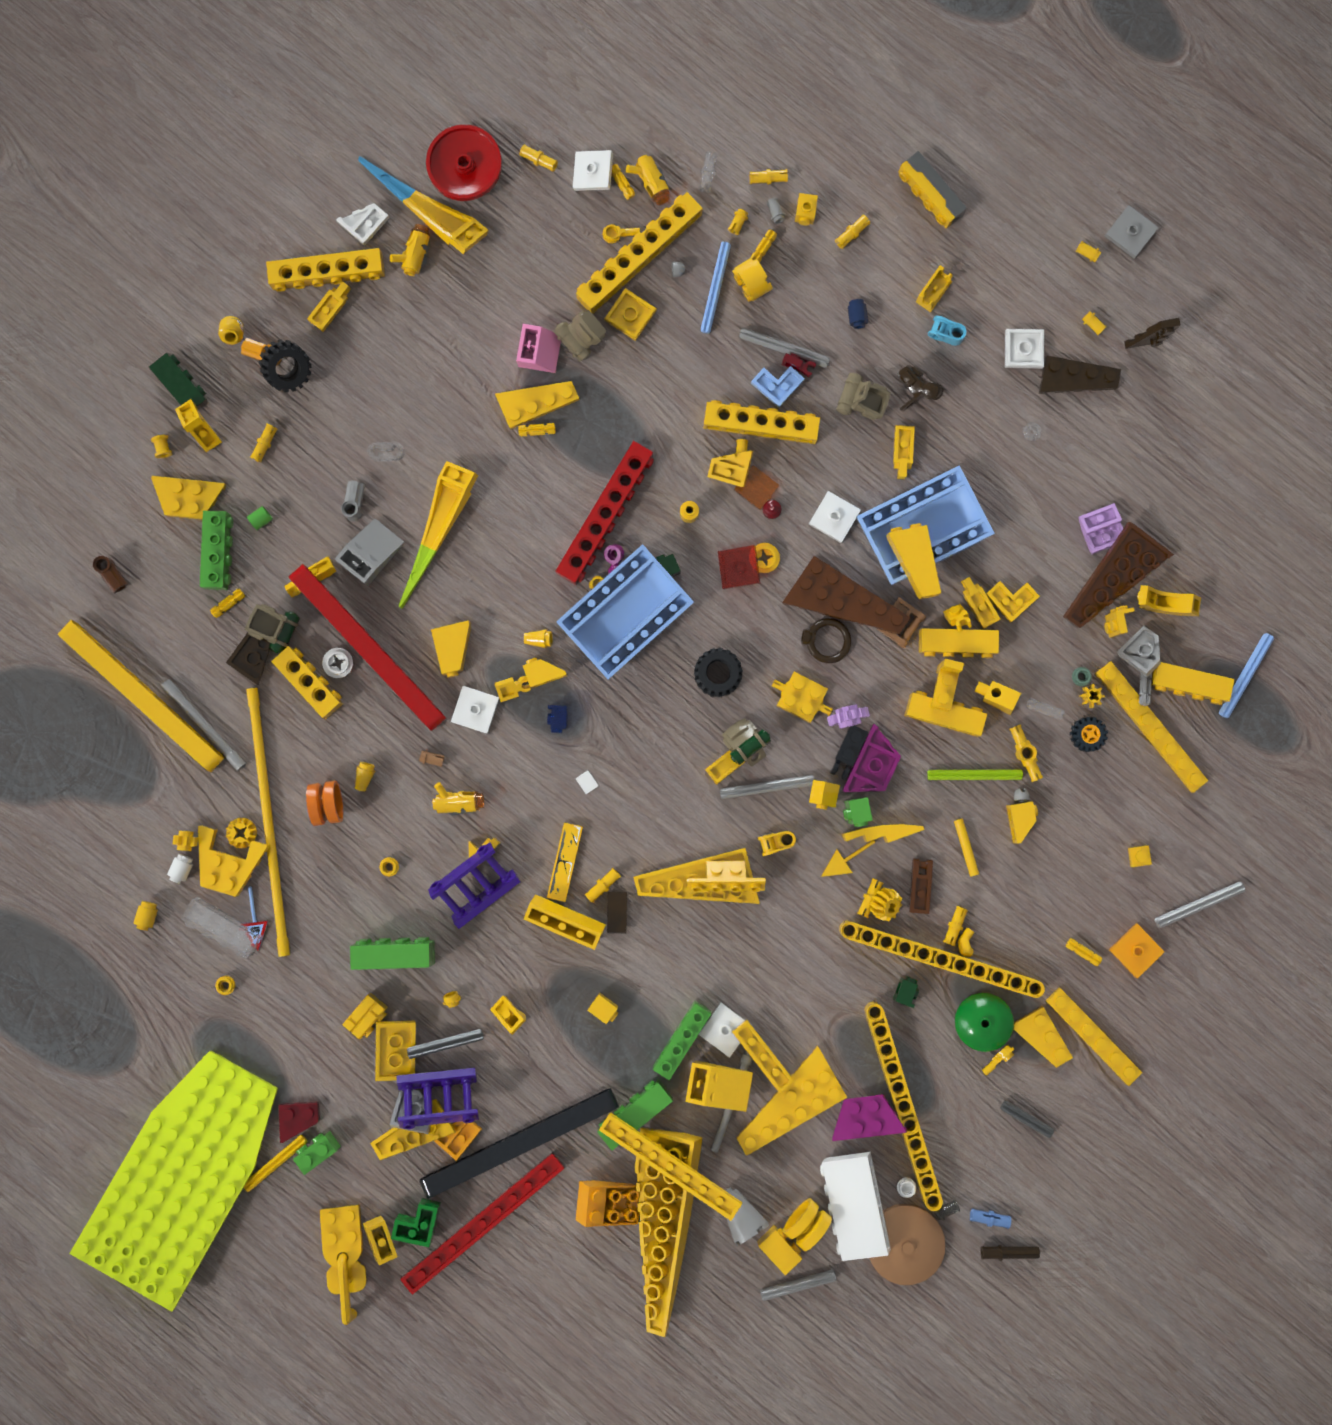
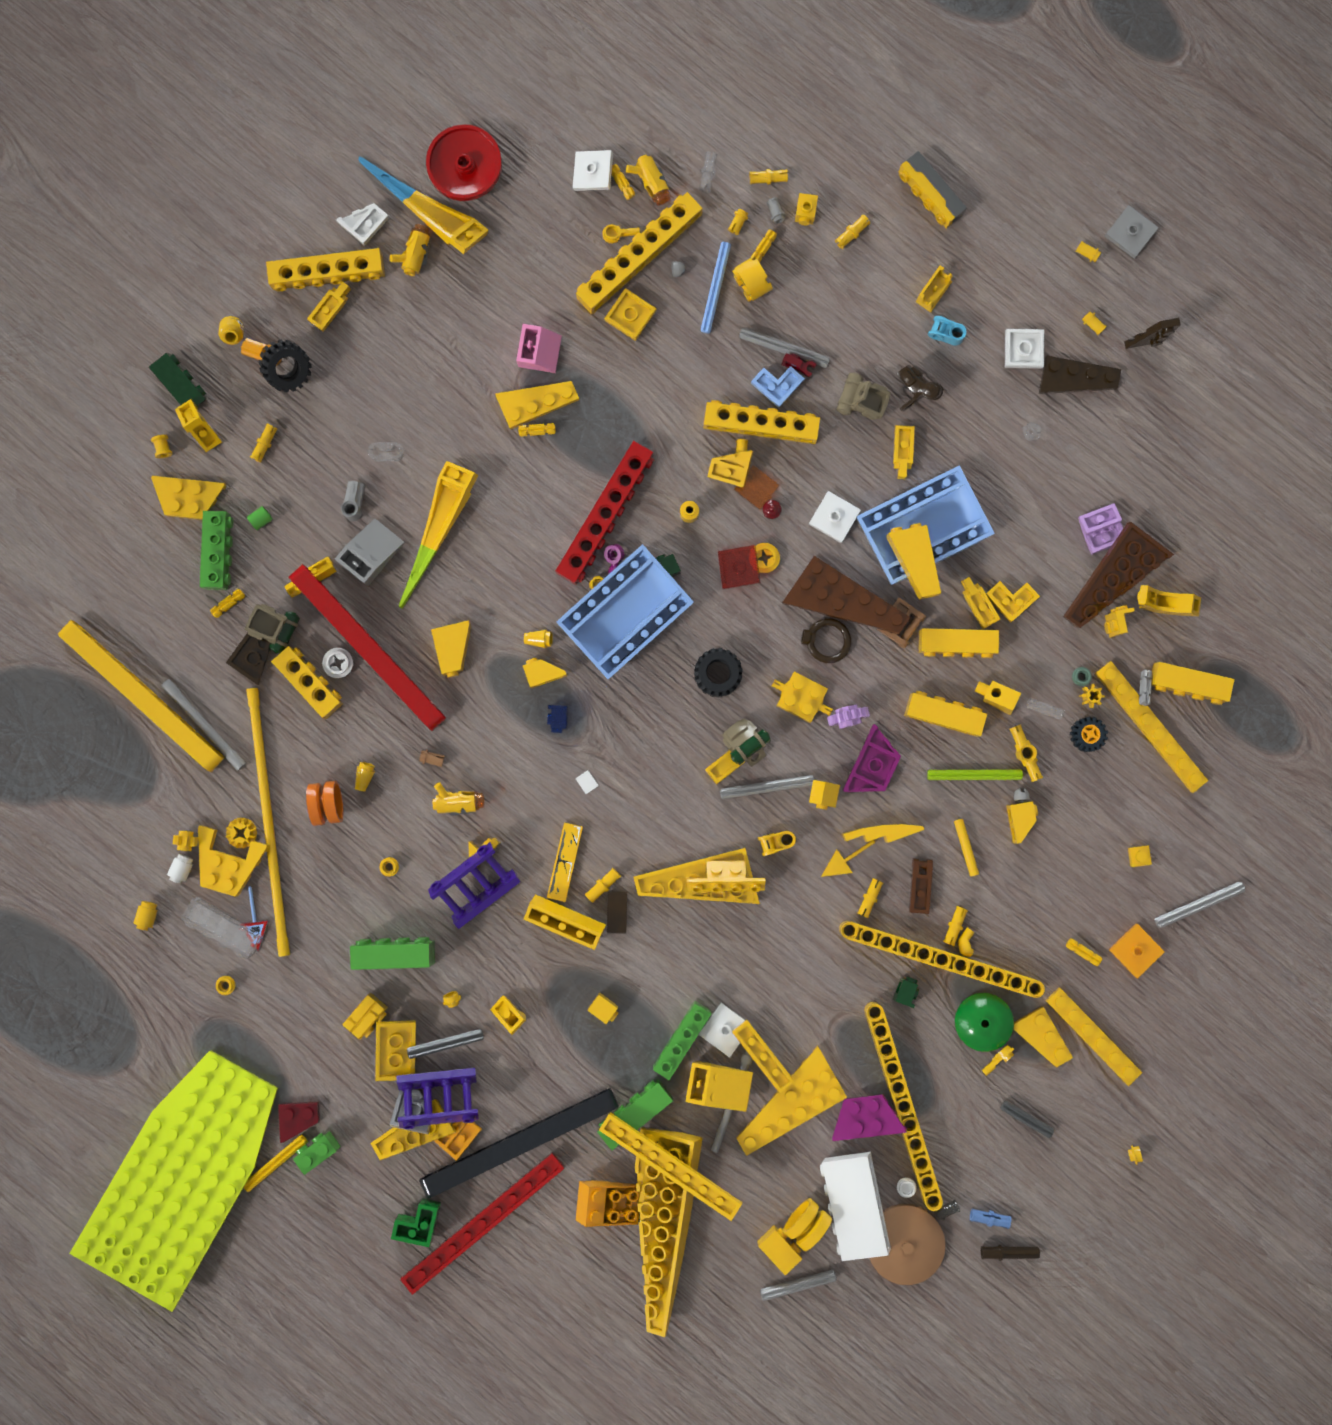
reddish brown piece [93,556,128,594] -> none
yellow plate [320,1204,367,1325] -> none
yellow brick [362,1215,398,1265] -> none
white plate [451,686,499,734] -> none
yellow plate [495,676,531,702] -> none
yellow pin [519,144,558,172] -> none
dark tan piece [554,310,606,362] -> none
light grey cone [725,1187,769,1246] -> none
black hinge [830,726,869,780] -> none
bright green brick [843,797,872,827] -> none
dark blue brick [847,299,868,329] -> none
yellow gear [869,887,902,921] -> none
yellow bracket [931,658,964,711] -> none
yellow plate [943,604,972,632] -> none
light grey plate [1117,626,1161,677] -> none
light blue axle [1219,633,1274,718] -> none
none -> yellow plate [1128,1145,1143,1165]

